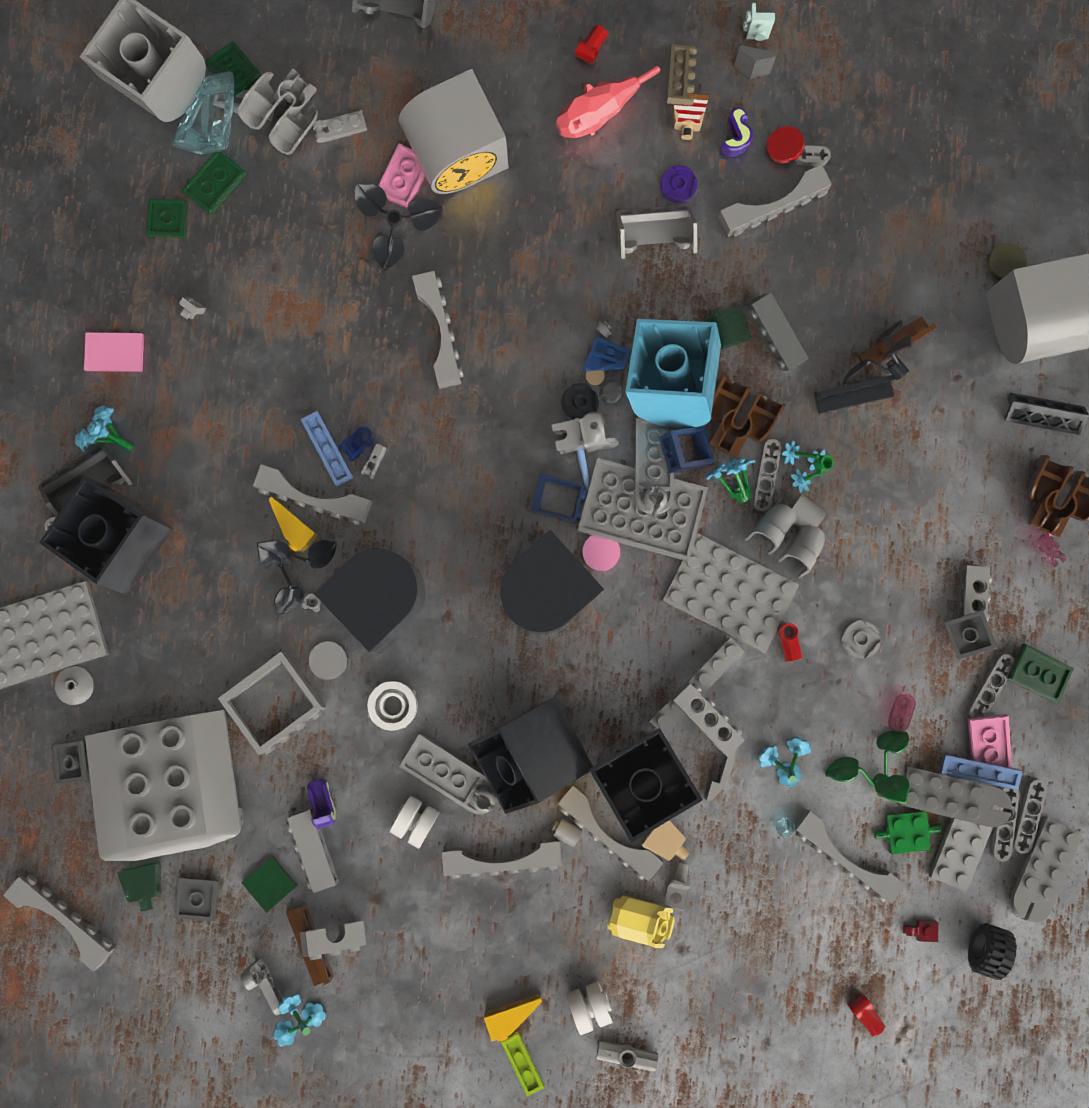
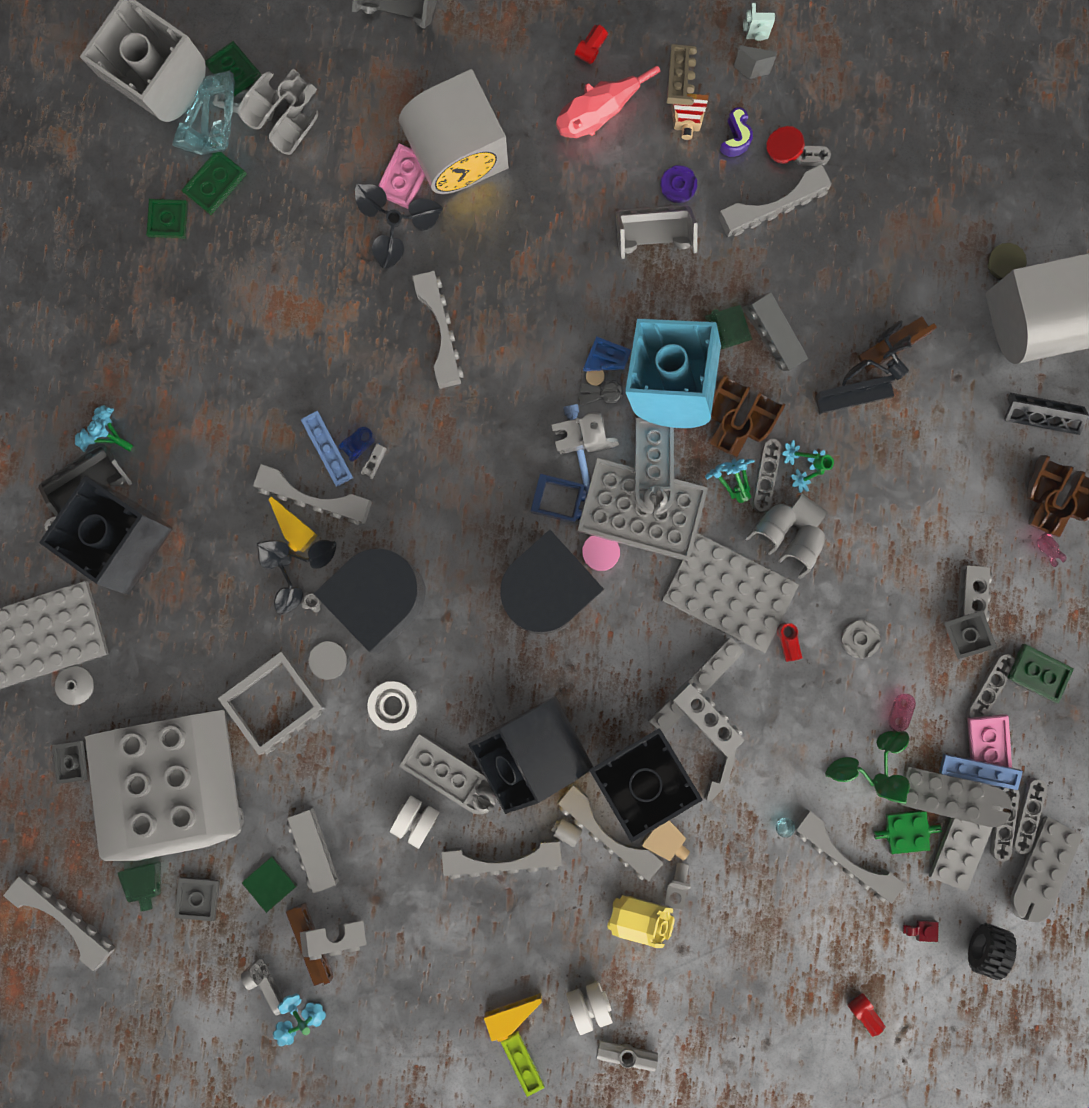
bright pink tile [84,333,144,372] -> none
light grey tile [179,297,206,319] -> none
dark purple animal [307,779,336,829] -> none
light grey plate [313,110,367,143] -> none
black tile [561,383,599,420] -> none
light grey plate [595,320,613,338] -> none
dark blue window [659,426,715,474] -> none
medium azure plant [759,737,811,787] -> none

